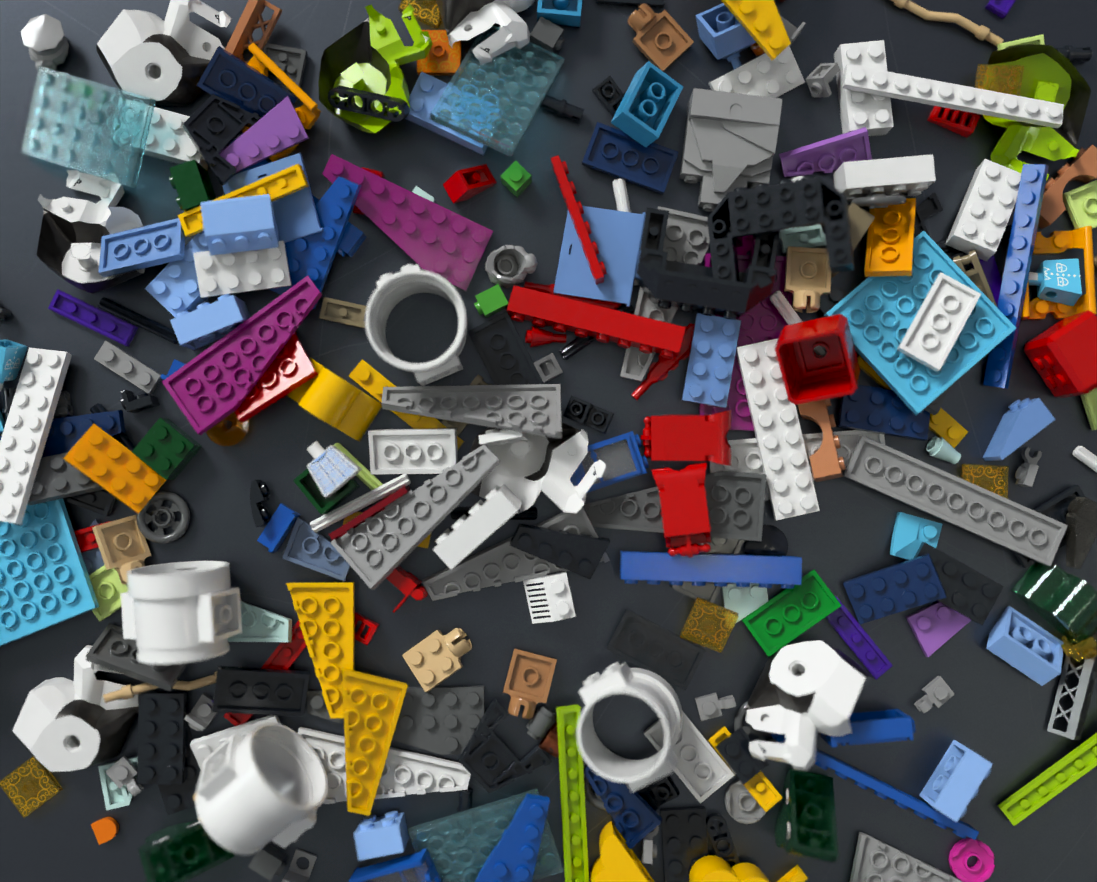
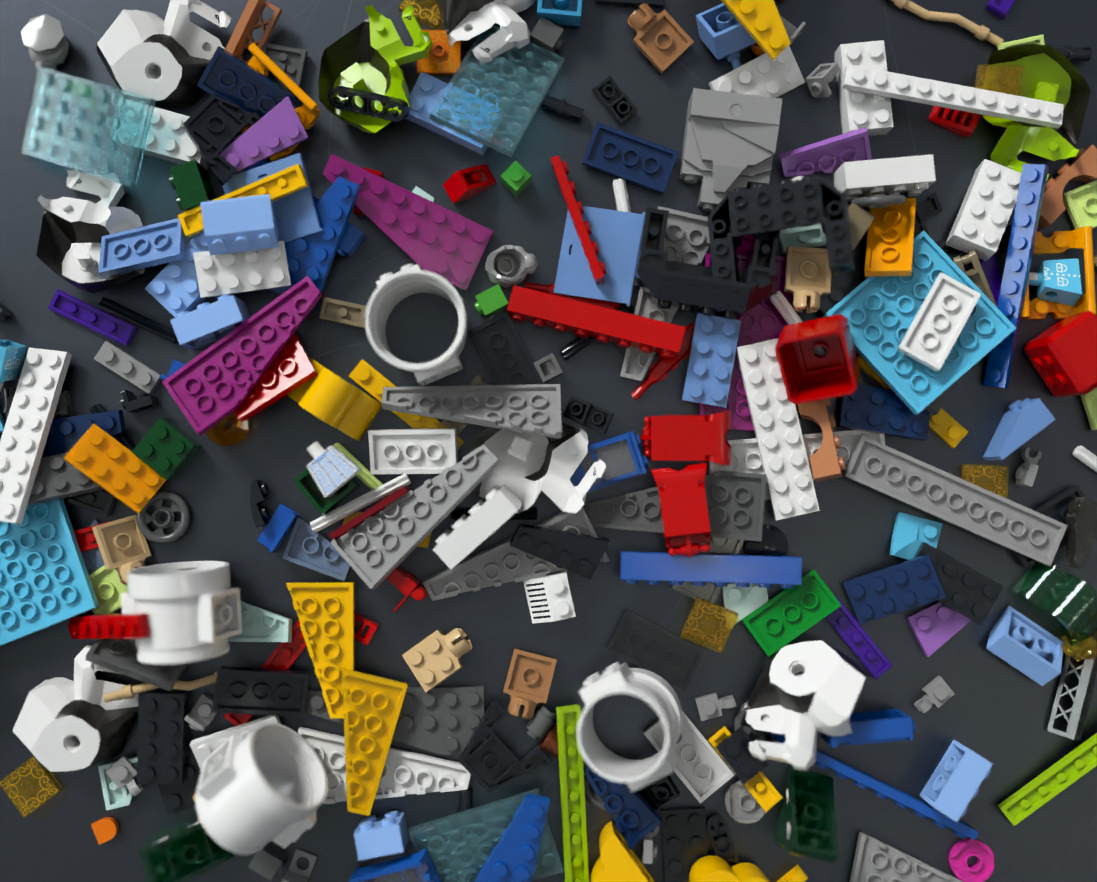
white plate [479,429,529,447] -> none
red cone [525,326,567,348] -> none
dark azure brick [611,61,683,148] -> none
light aqua cone [926,436,961,465] -> none
none -> red plate [68,613,150,639]

